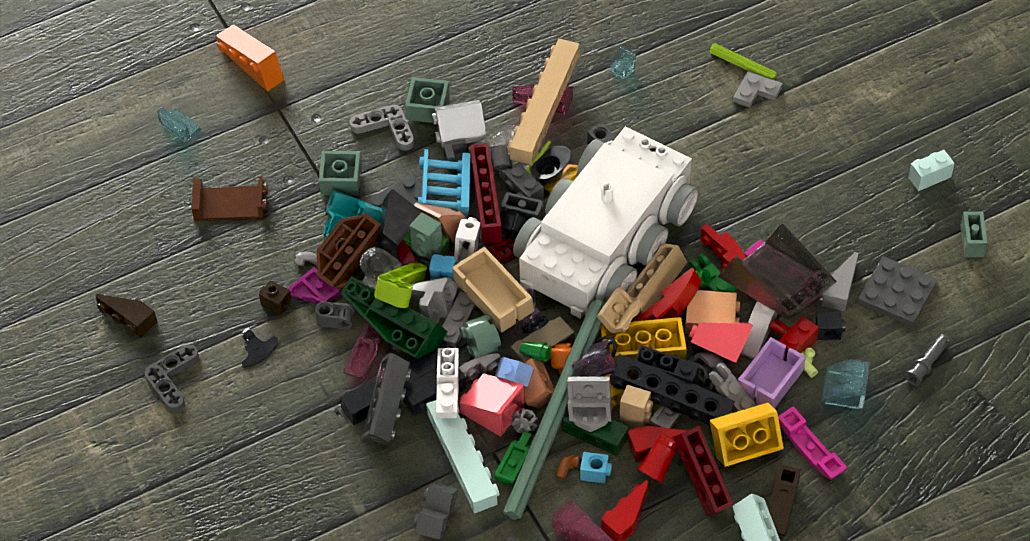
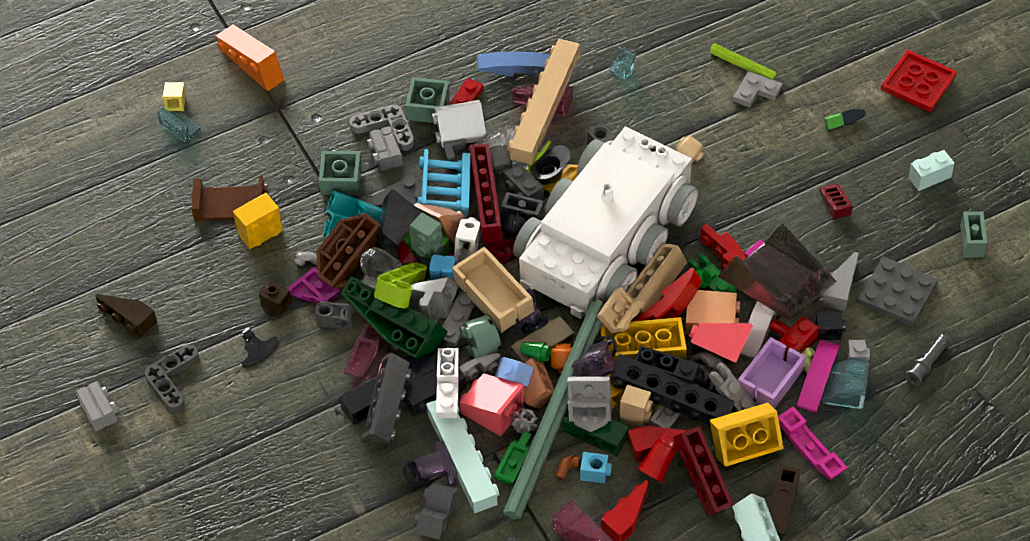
none -> light grey brick [76,381,118,431]
none -> light yellow brick [163,83,186,111]
none -> yellow brick [233,193,283,249]
none -> light grey brick [367,126,403,171]
none -> clear purple piece [403,441,458,487]
none -> red plate [449,78,484,105]
none -> medium blue slope [477,51,550,77]
none -> tan head [675,136,704,163]
none -> dark pink slope [797,339,840,413]
none -> dark red slope [819,183,853,219]
none -> piece [824,109,866,130]
none -> light grey brick [846,340,870,371]
none -> red plate [881,49,957,113]

